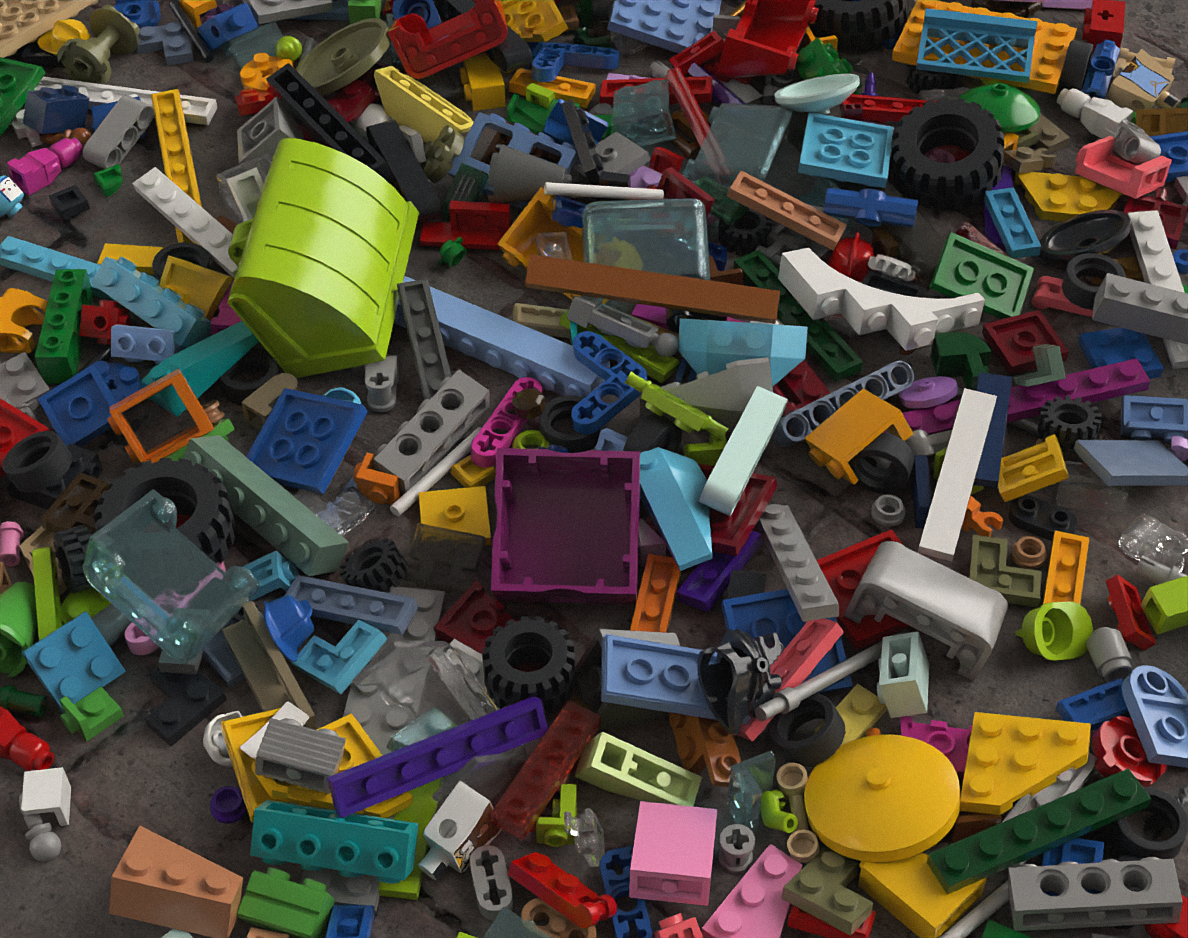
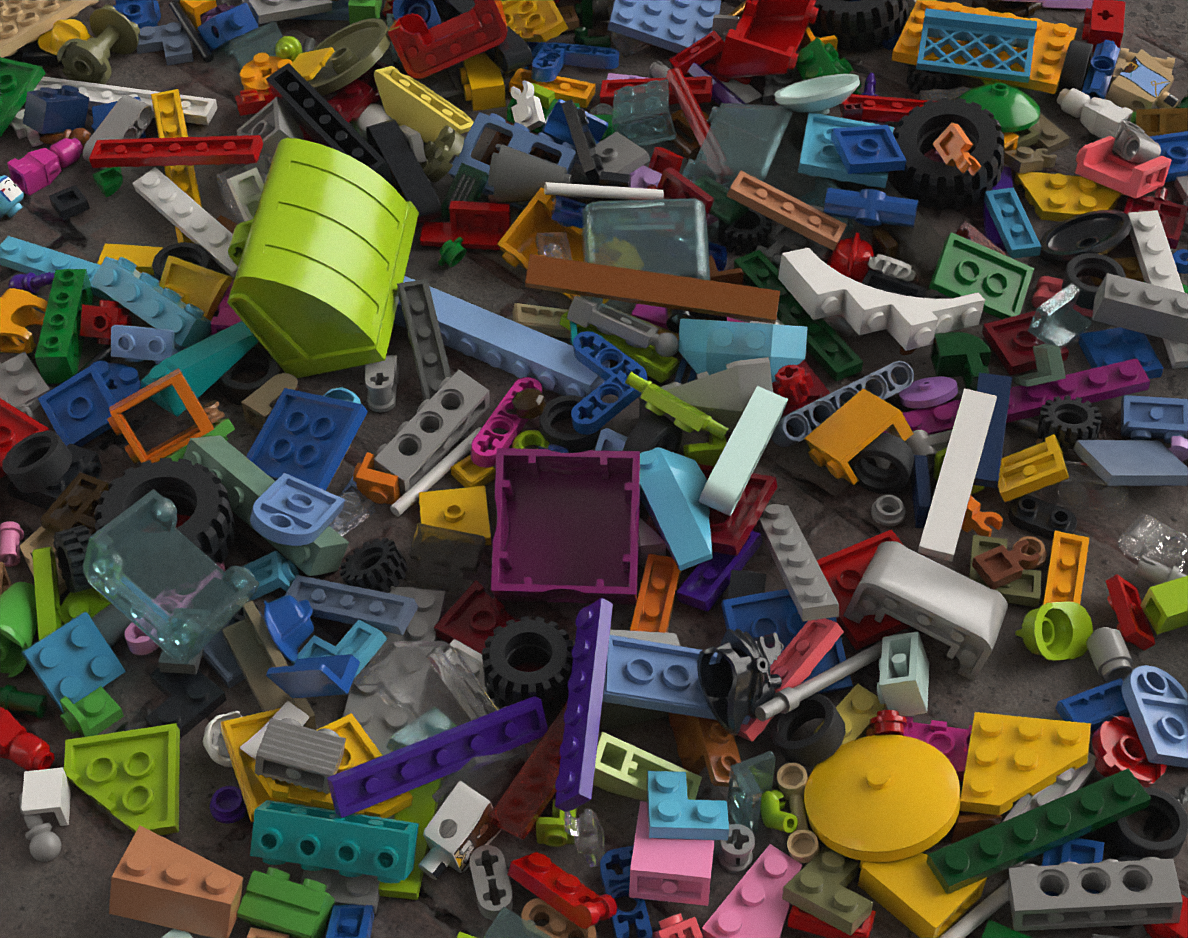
none -> dark purple bar [8,272,55,294]
none -> lime plate [64,723,180,835]
none -> red plate [89,135,263,168]
none -> medium blue tile [250,473,345,546]
none -> blue panel [266,654,360,698]
none -> yellow piece [291,47,335,81]
none -> white plate [511,80,545,131]
none -> dark purple plate [555,598,613,813]
none -> medium azure plate [647,771,729,840]
none -> red gear [772,365,814,405]
none -> blue plate [831,125,907,174]
none -> red plate [869,710,907,736]
none -> orange plate [933,122,981,176]
none -> copper plate [972,540,1040,589]
none -> clear light blue panel [1028,283,1092,350]

